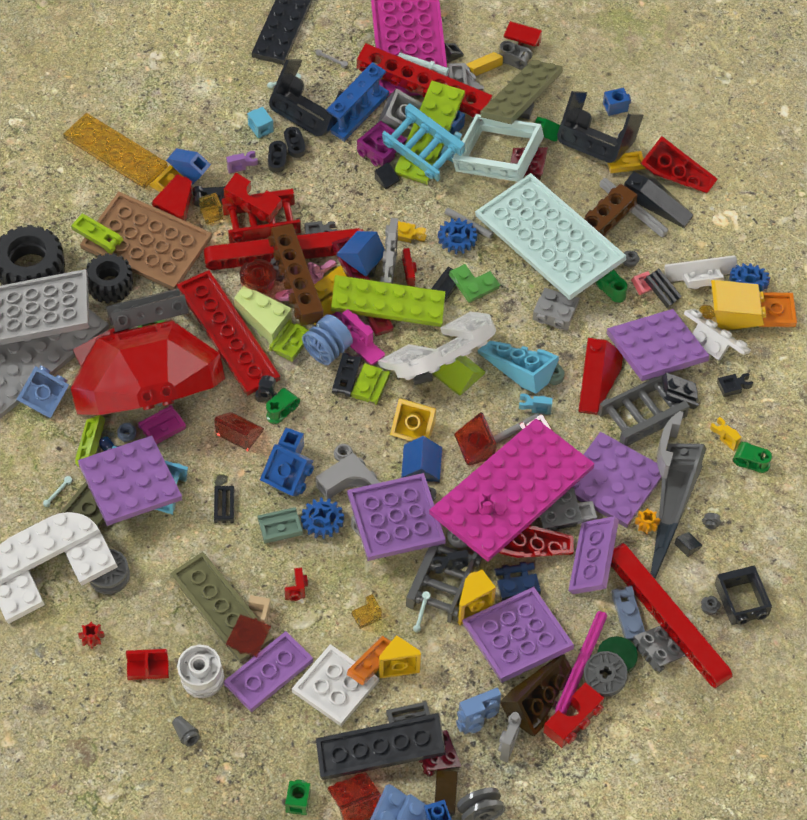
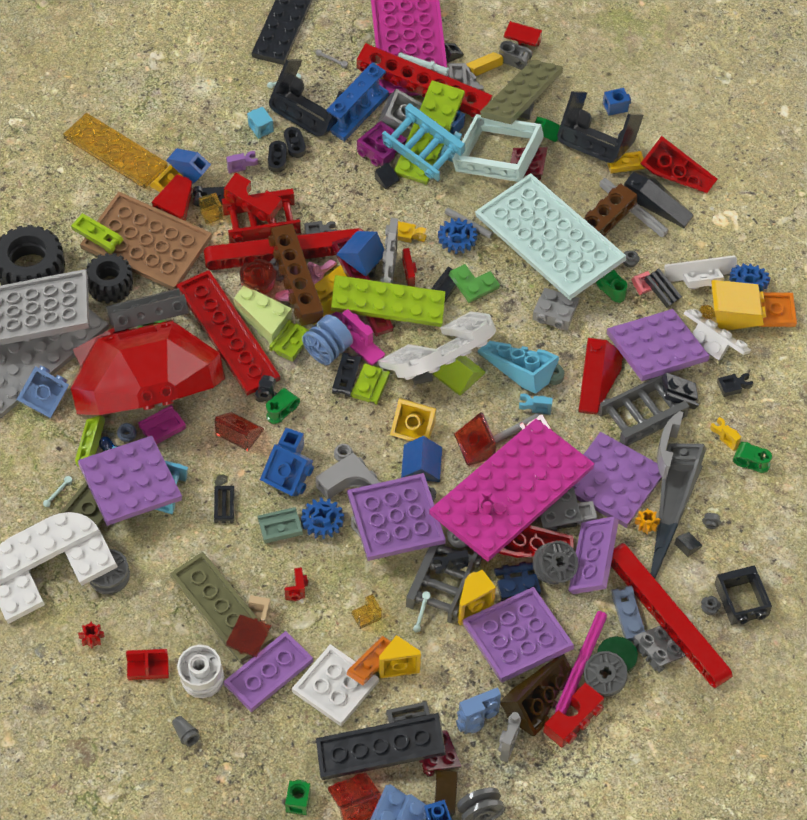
none -> dark grey wheel [533,541,578,585]

